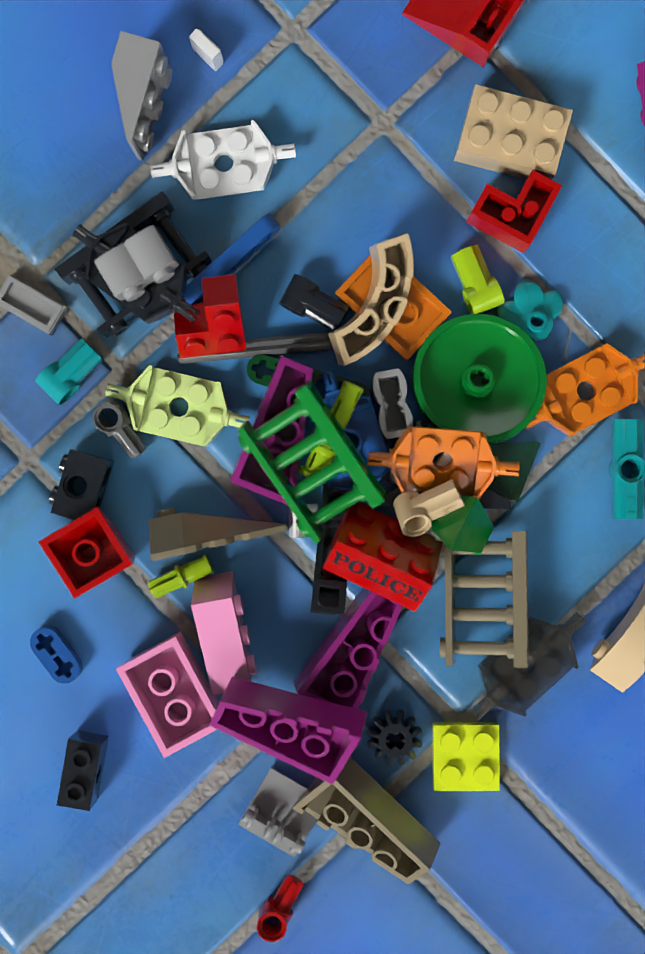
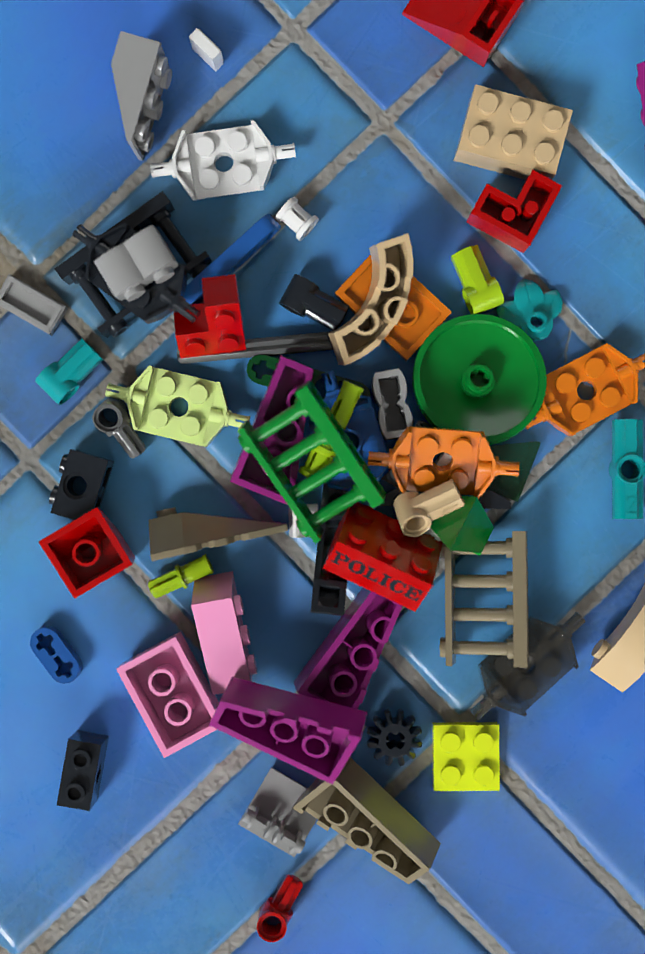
none -> white bush [275,196,319,241]

